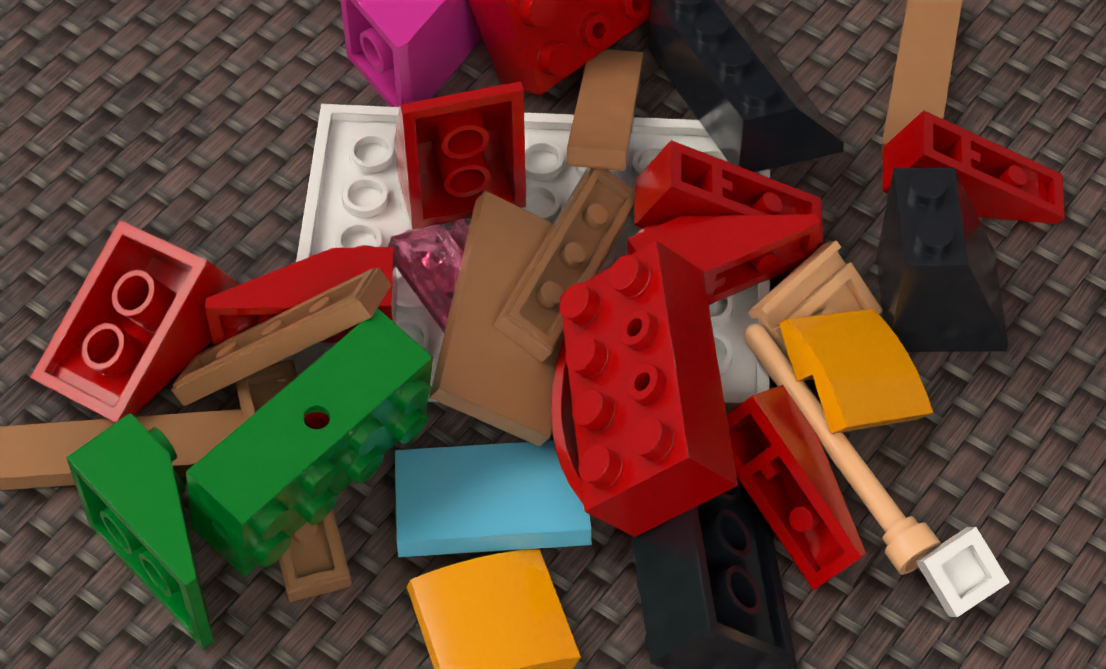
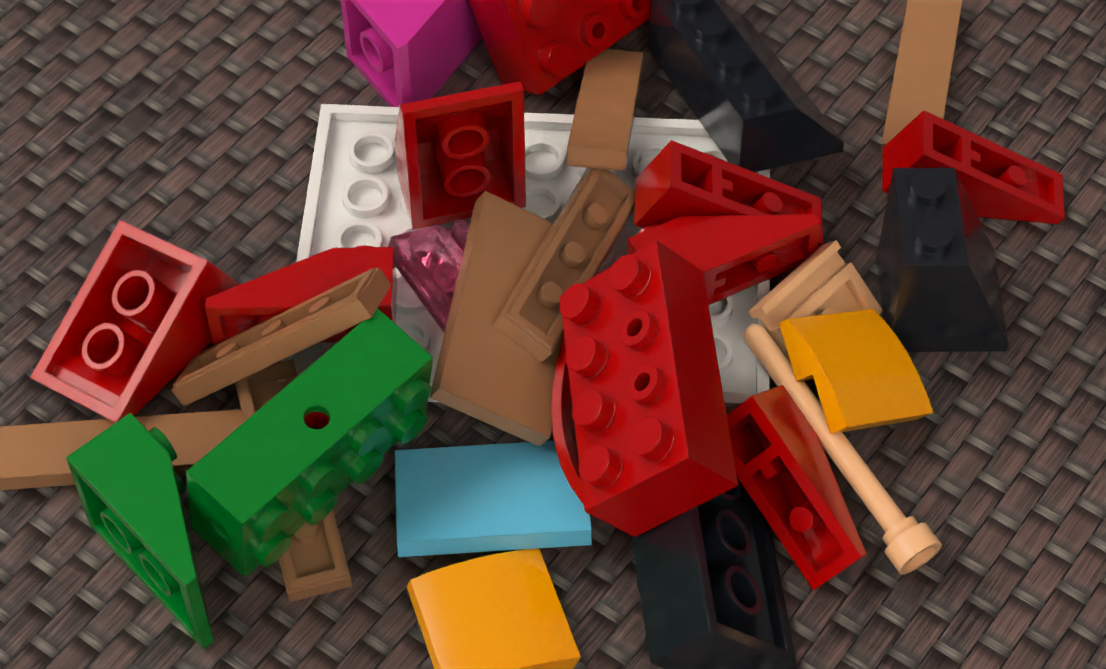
white plate [915,527,1010,617] -> none

